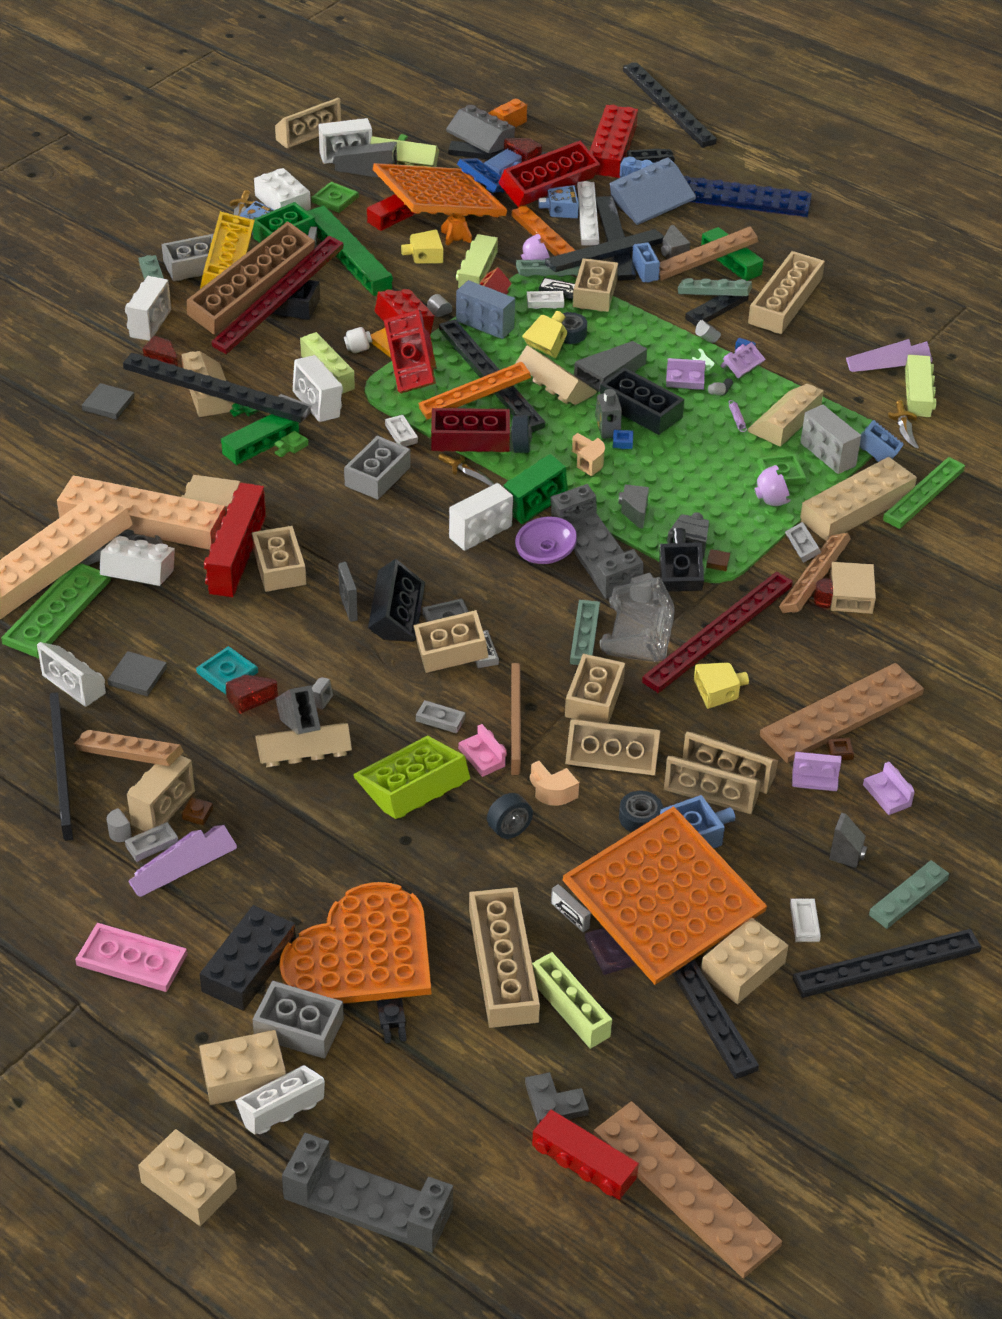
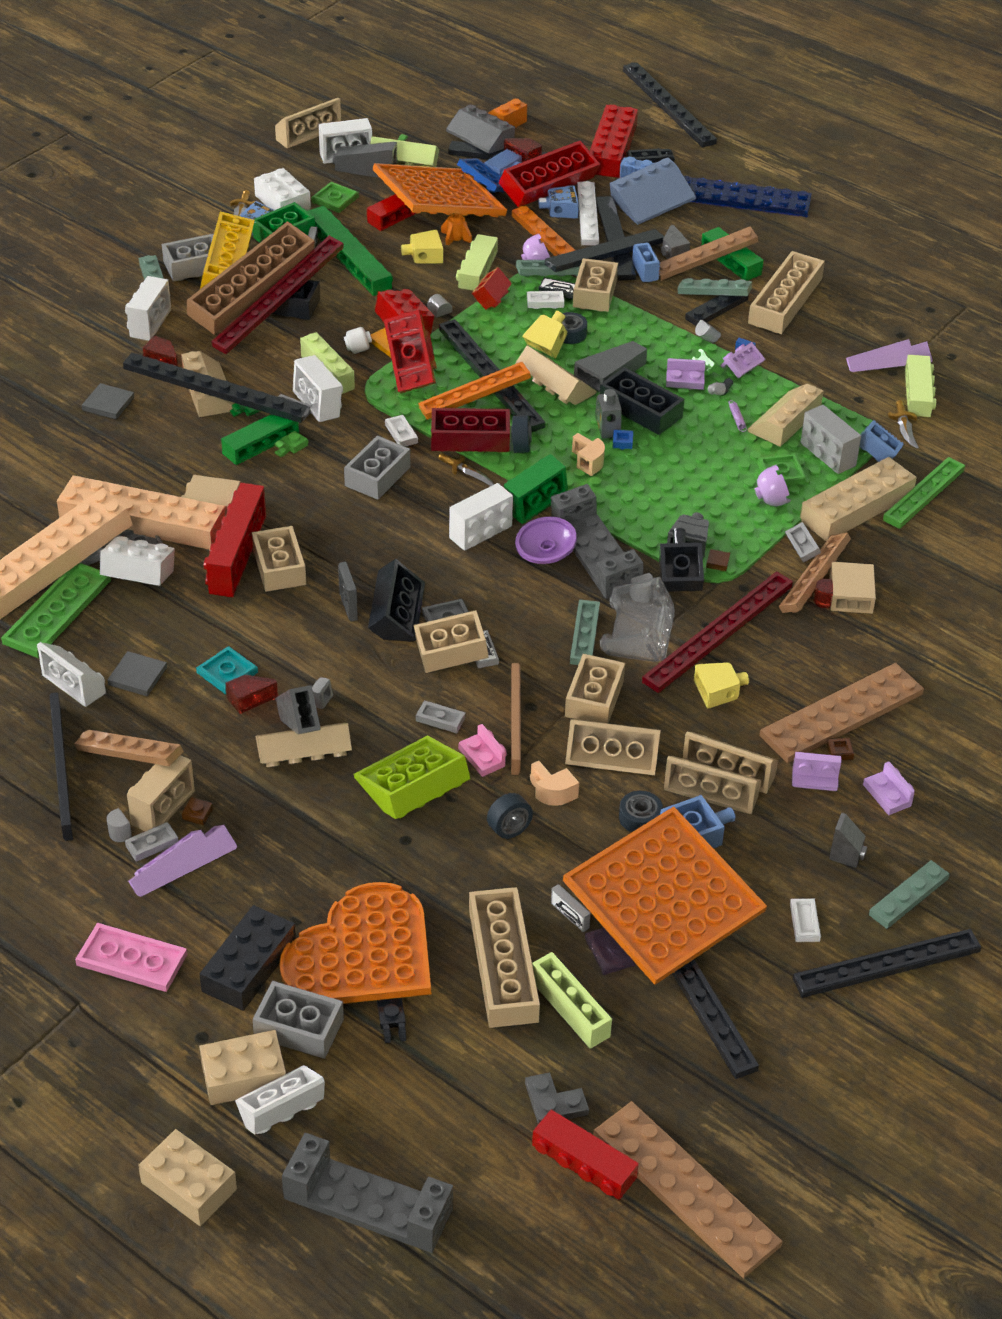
sand blue brick [456,280,515,339] -> none
flat silver slope [618,484,649,528] -> none
tan brick [701,918,788,1004] -> none

